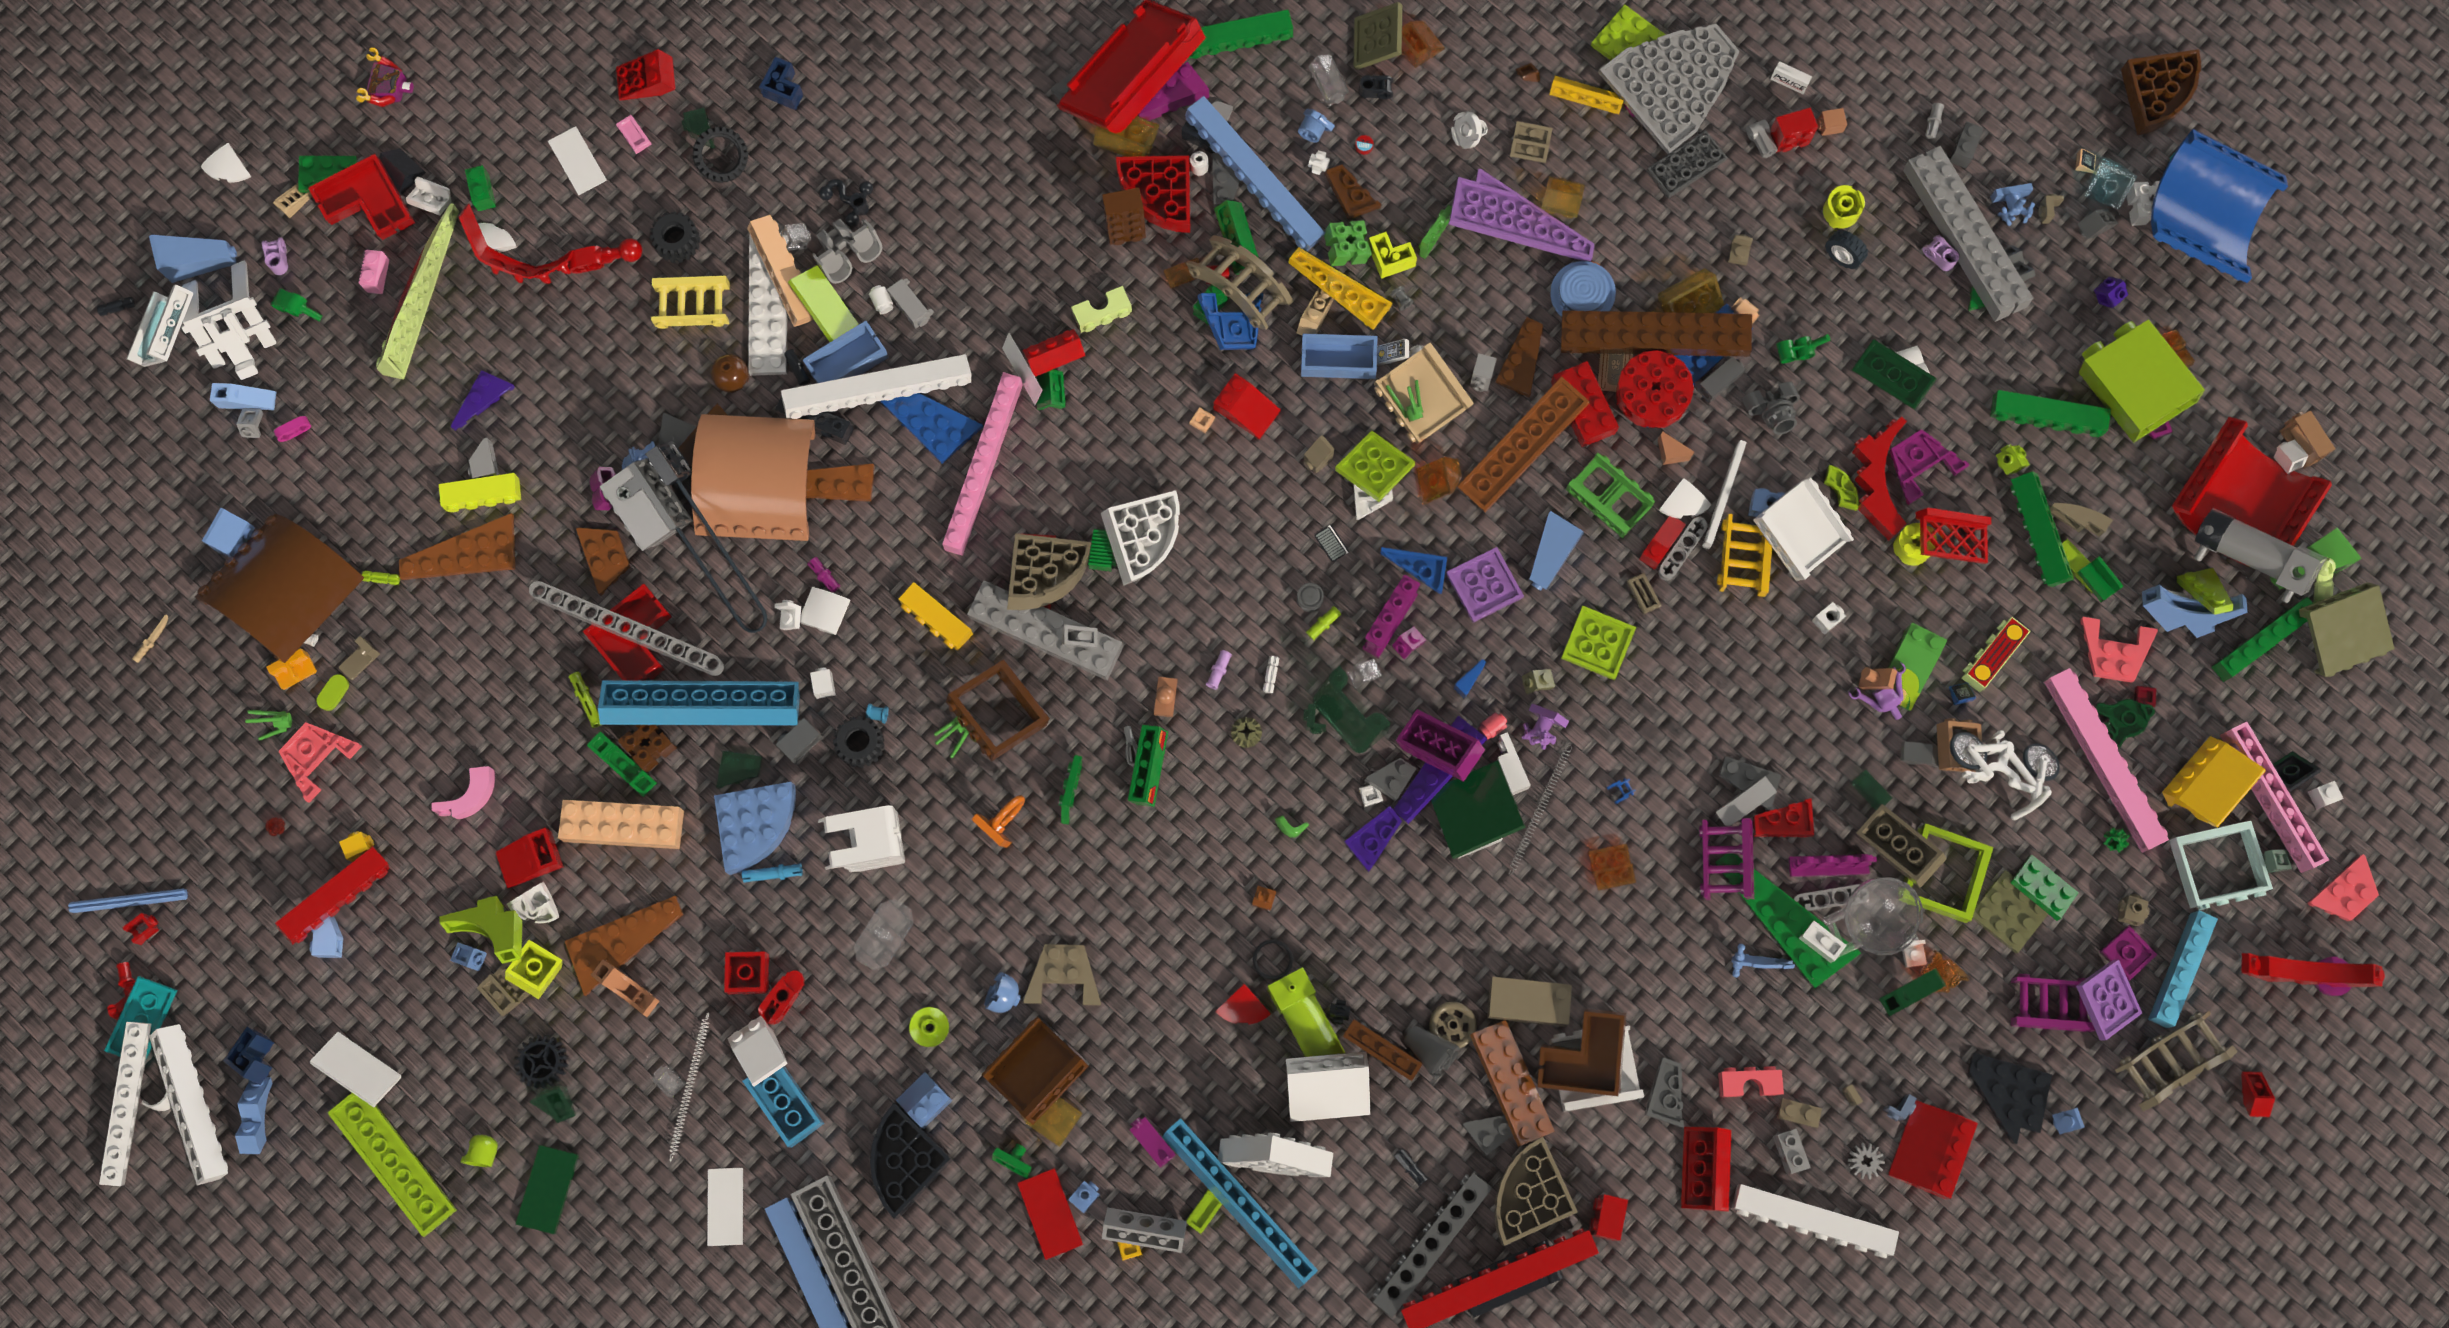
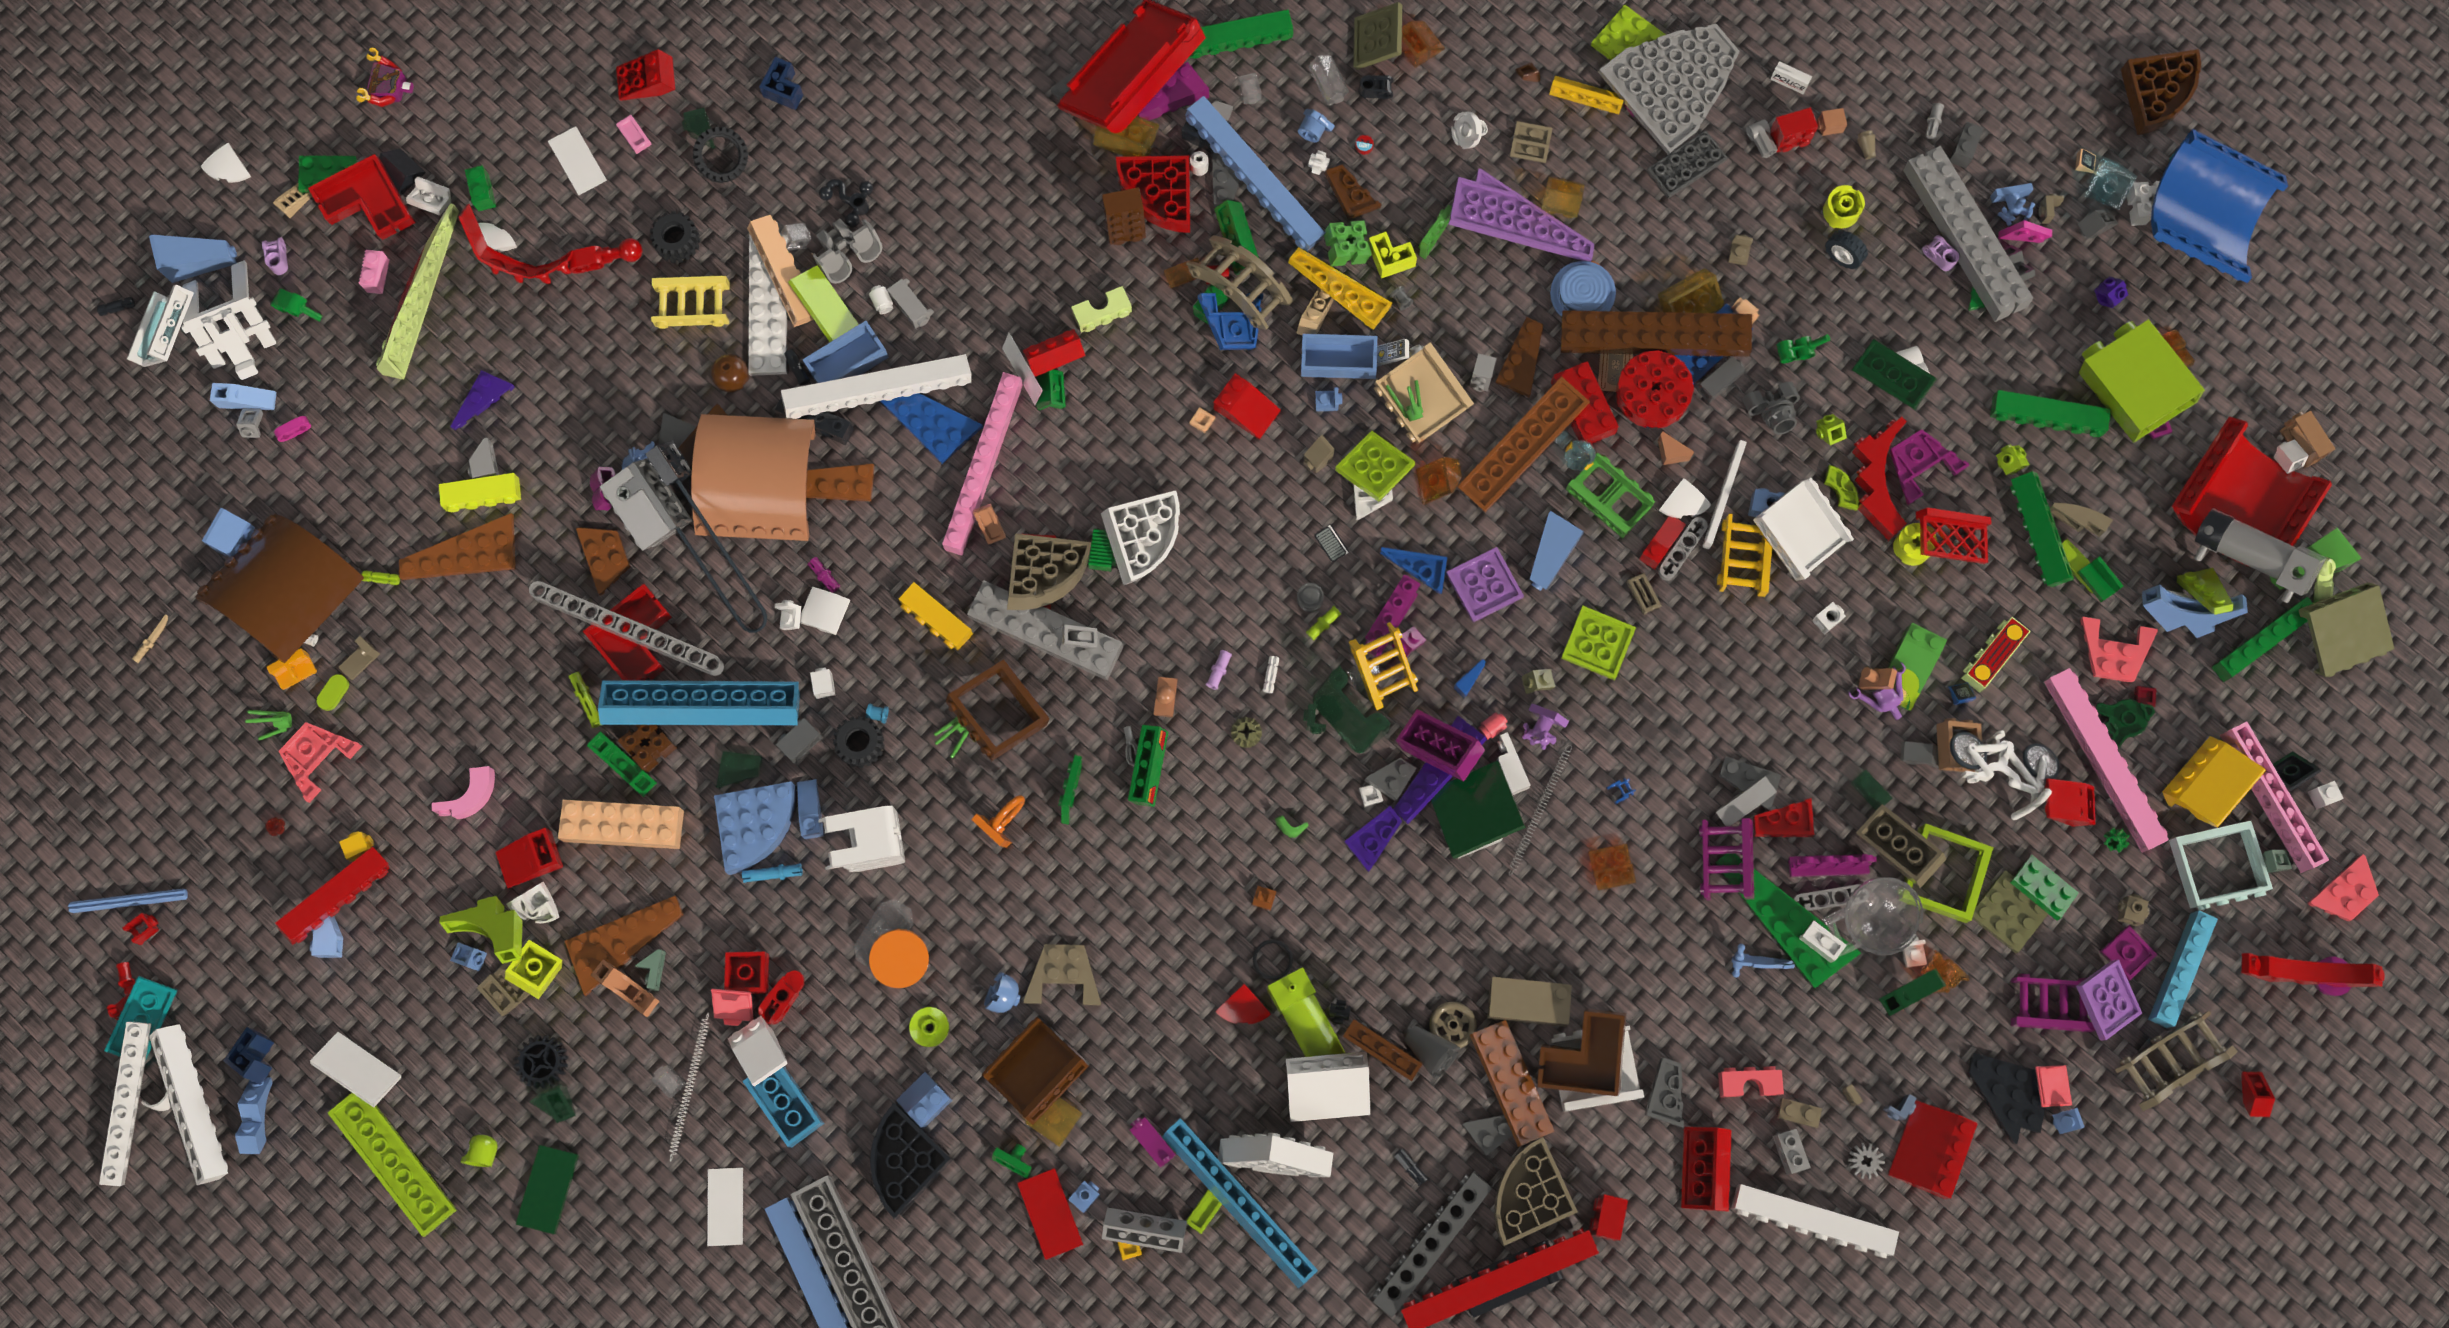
none -> sand green slope [635,949,666,991]
none -> coral piece [711,989,754,1026]
none -> medium blue slope [797,779,824,839]
none -> orange tile [869,929,929,988]
none -> nougat tile [973,503,1006,545]
none -> clear brick [1238,73,1261,104]
none -> medium blue bracket [1315,387,1342,411]
none -> yellow fence [1348,622,1418,710]
none -> clear light blue hair [1564,440,1596,471]
none -> lime brick [1816,414,1847,445]
none -> dark tan cone [1857,131,1876,160]
none -> dark pink wing [1998,220,2052,243]
none -> coral piece [2035,1065,2072,1107]
none -> red slope [2044,778,2096,827]

